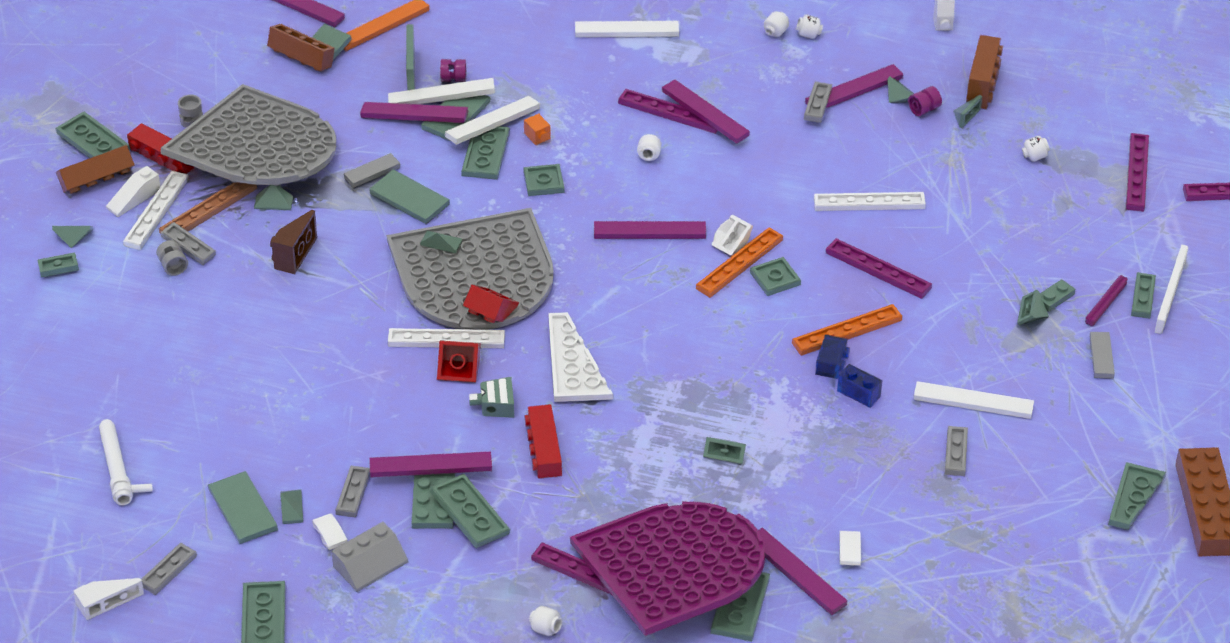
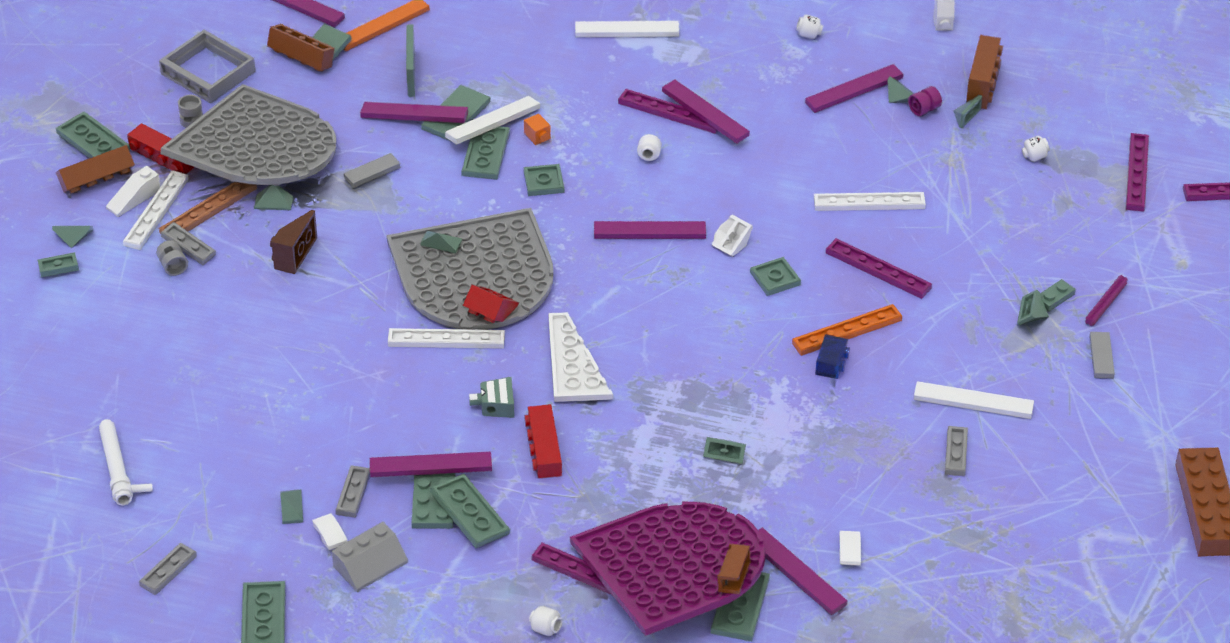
white slope [73,578,144,620] -> none
sand green tile [208,471,278,544] -> none
sand green tile [369,169,450,224] -> none
white tile [388,78,495,105] -> none
red slope [437,340,481,382] -> none
magenta wheel [440,59,466,82] -> none
orange tile [696,227,783,298] -> none
white head [763,11,789,37] -> none
light grey tile [804,82,832,123] -> none
clear blue brick [837,364,882,408] -> none
sand green wing [1108,462,1166,530] -> none
sand green tile [1131,272,1156,319] -> none
white tile [1155,245,1189,334] -> none
none -> light grey window [159,30,255,103]
none -> dark orange window [717,544,751,594]

